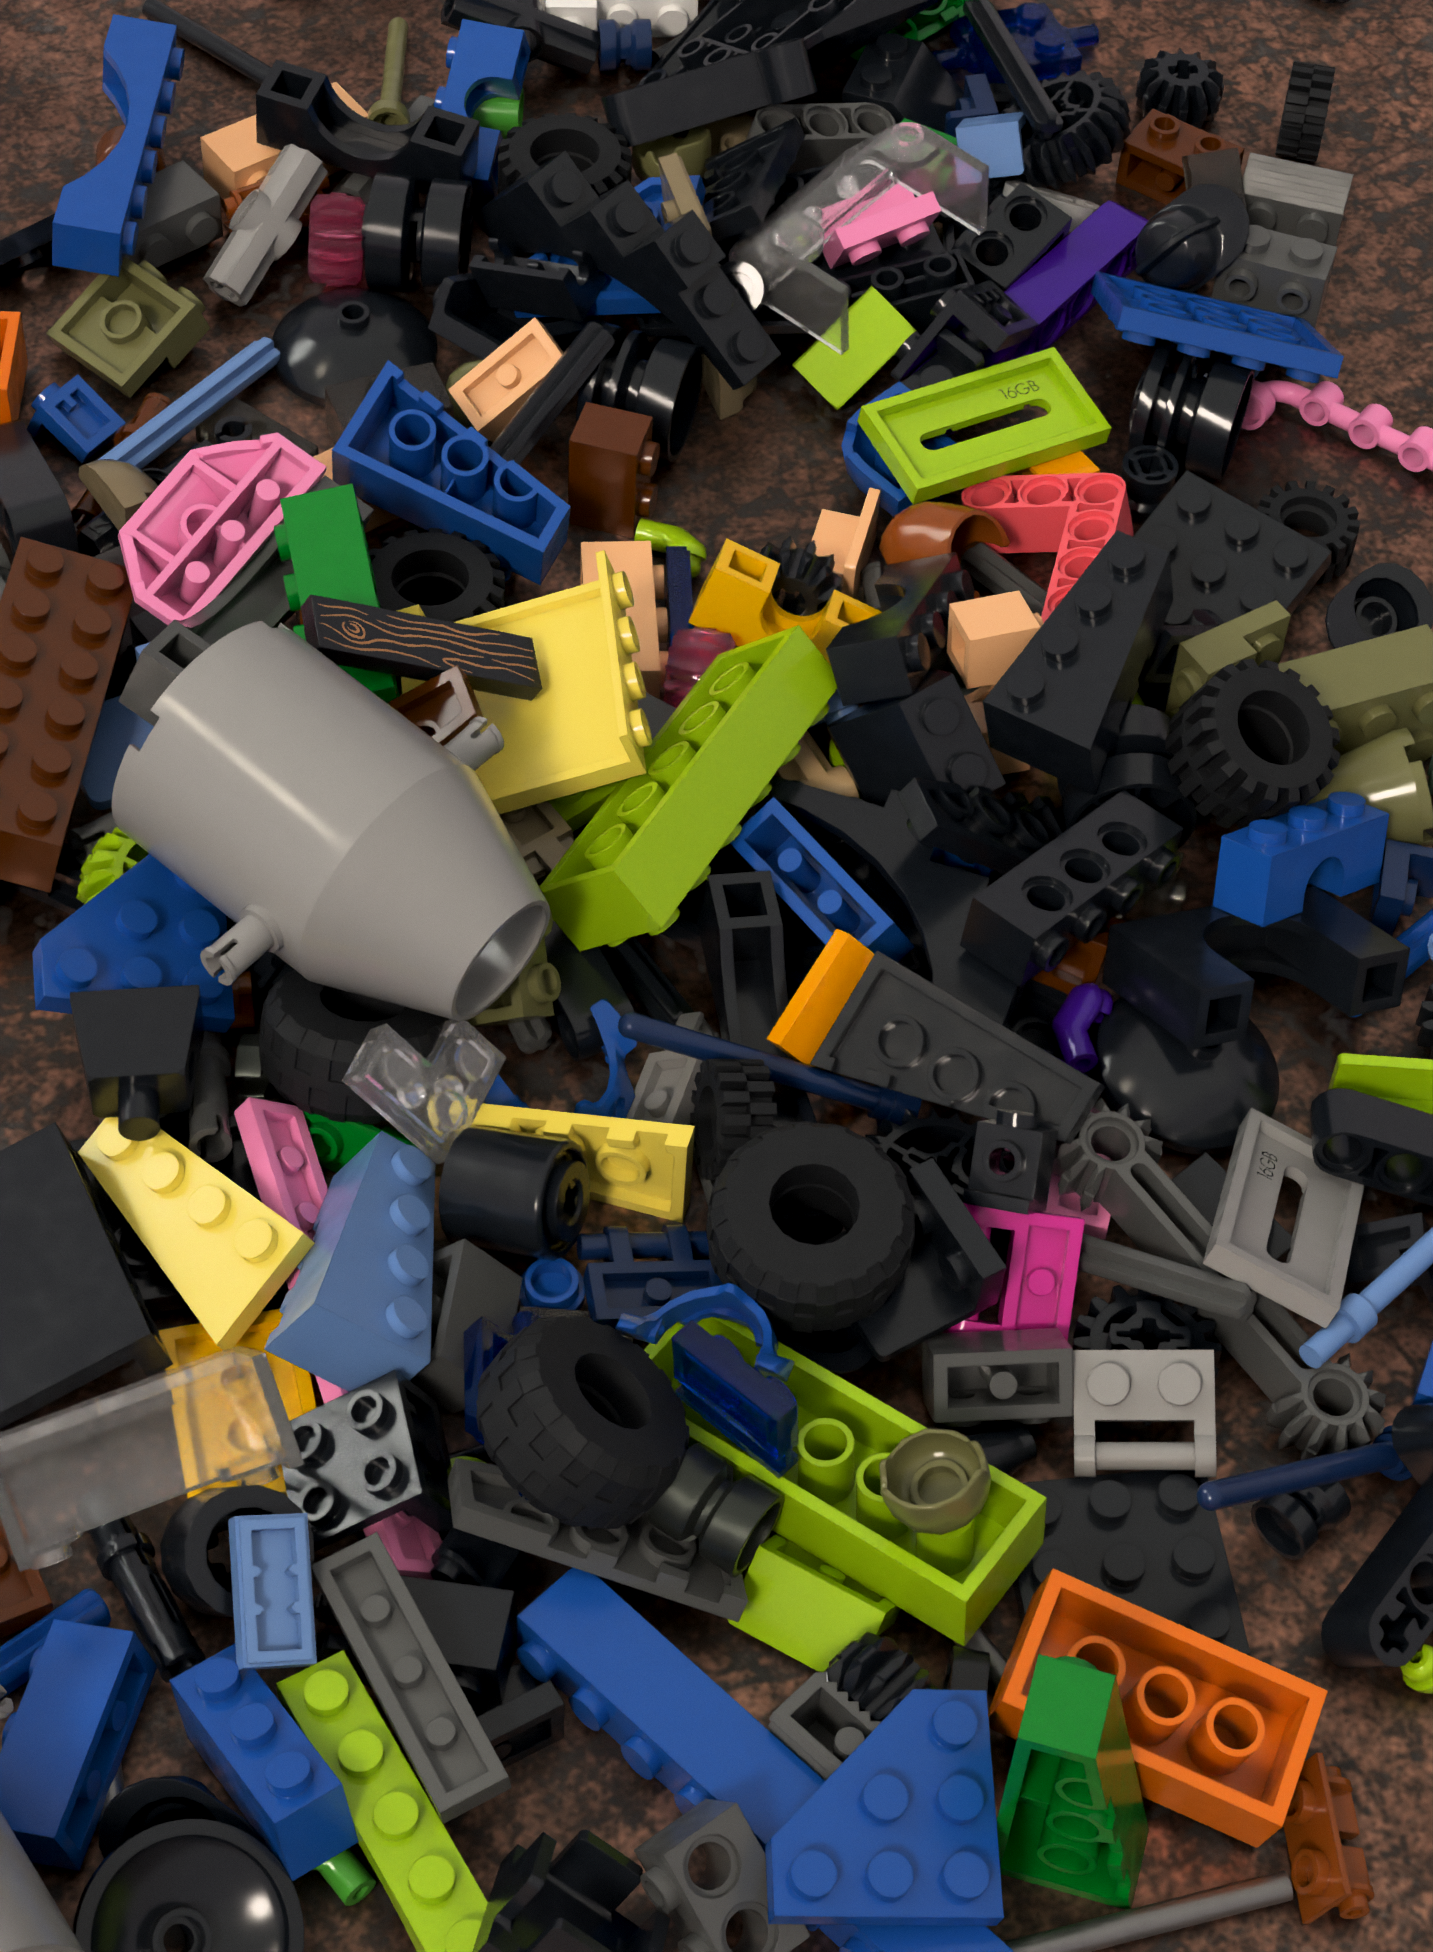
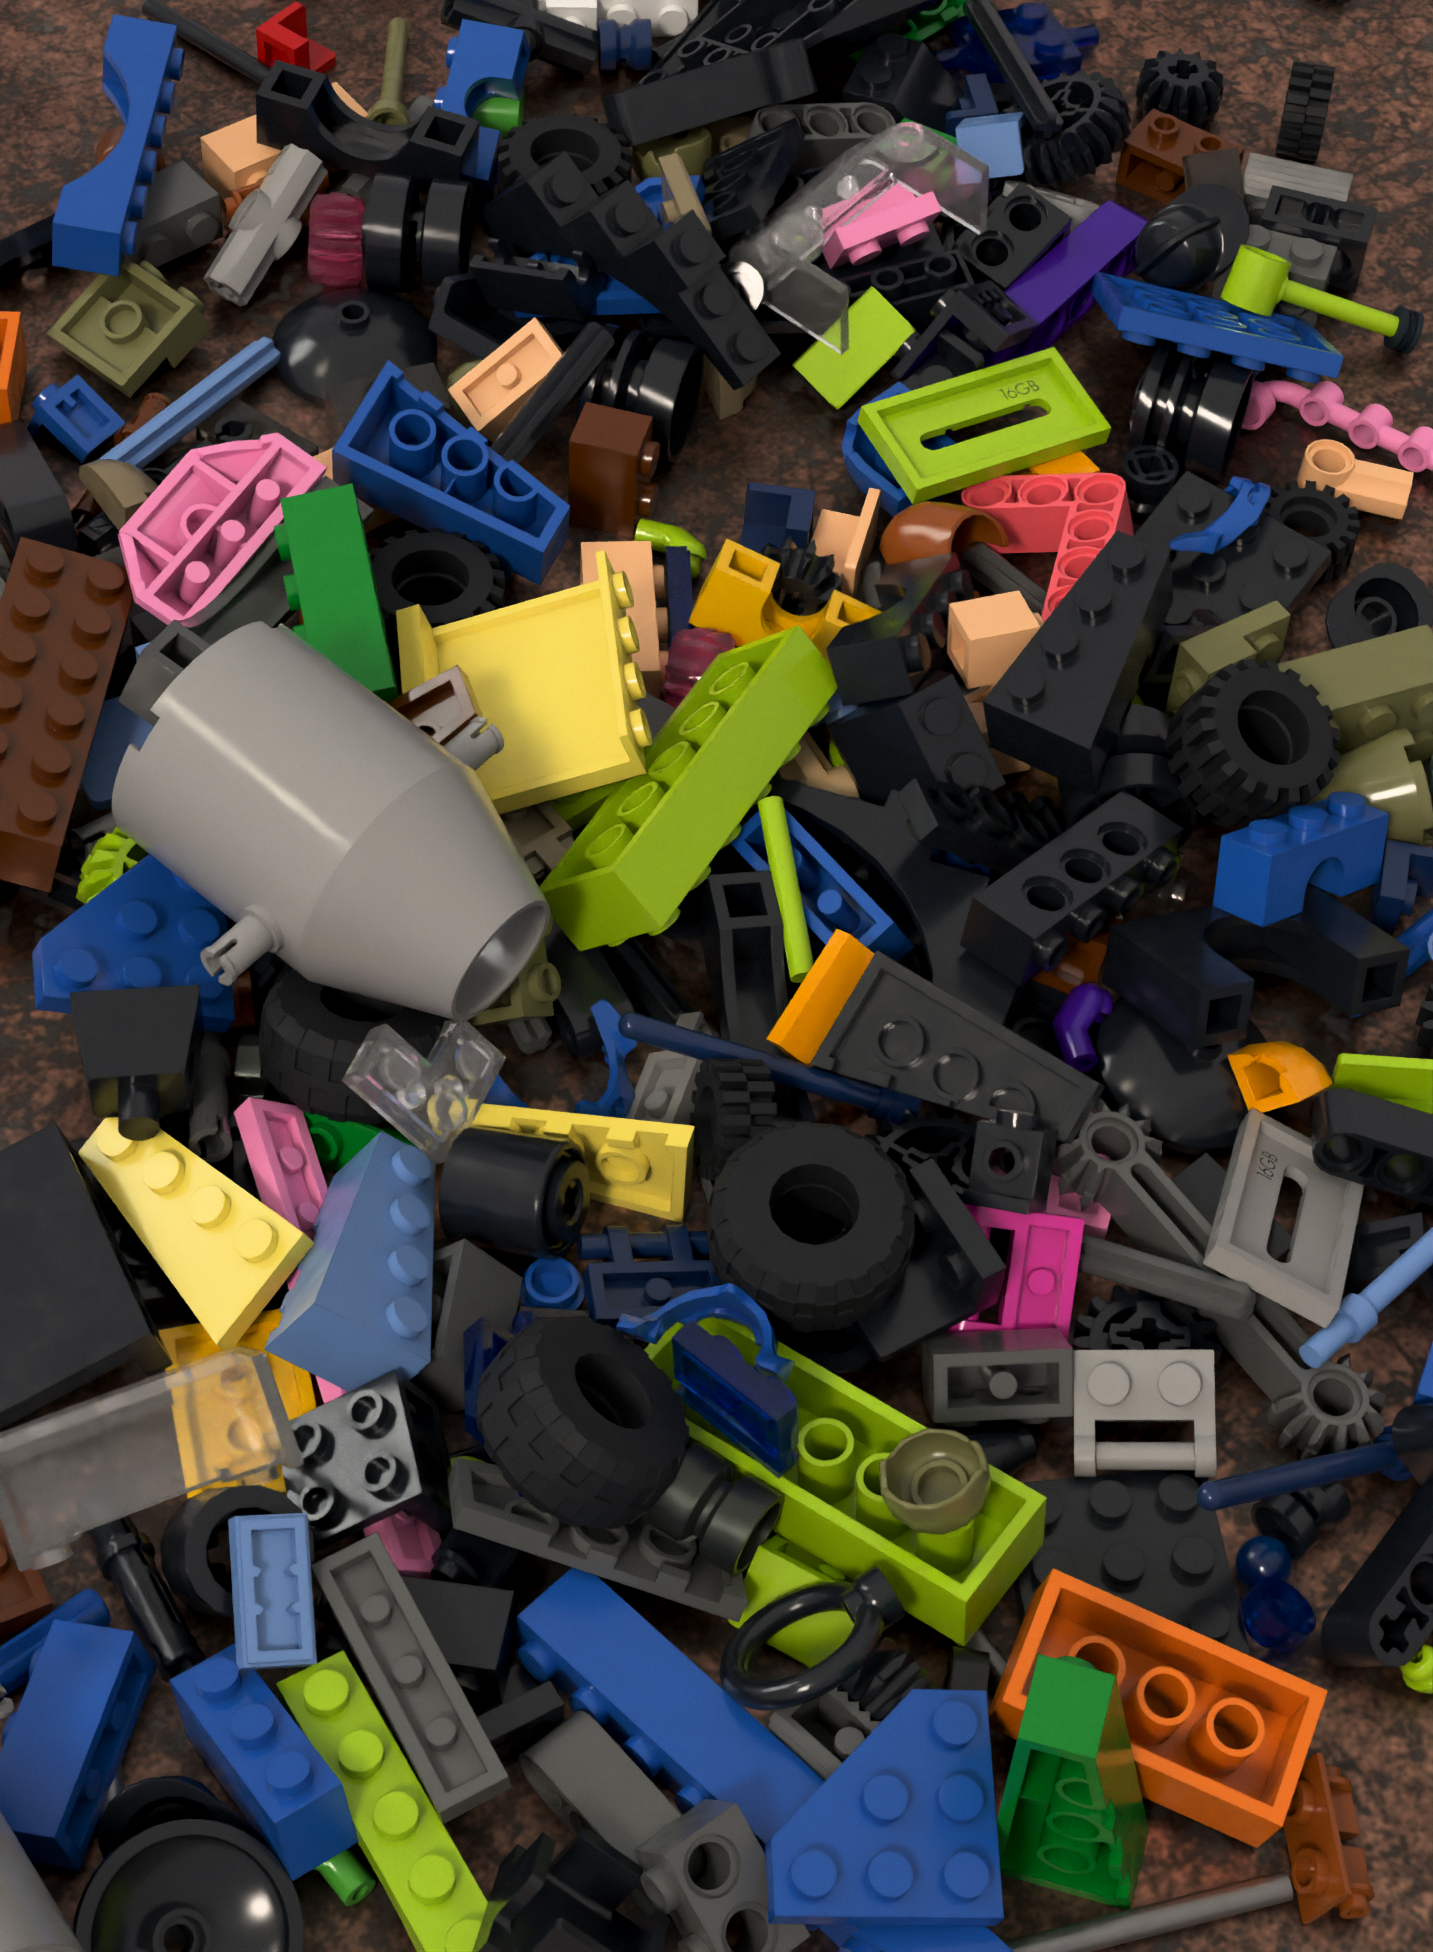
black tile [301,594,542,701] -> none
none -> red panel [256,1,336,73]
none -> dark grey beam [519,1710,706,1916]
none -> black piece [719,1565,905,1711]
none -> dark blue panel [740,482,816,554]
none -> lime bar [758,796,814,983]
none -> blue helmet [1168,476,1271,554]
none -> lime piece [1220,244,1424,355]
none -> light orange brick [1227,1041,1333,1113]
none -> clear blue plate [1235,1536,1316,1652]
none -> black brick [1260,185,1377,293]
none -> light nougat piece [1296,439,1414,520]

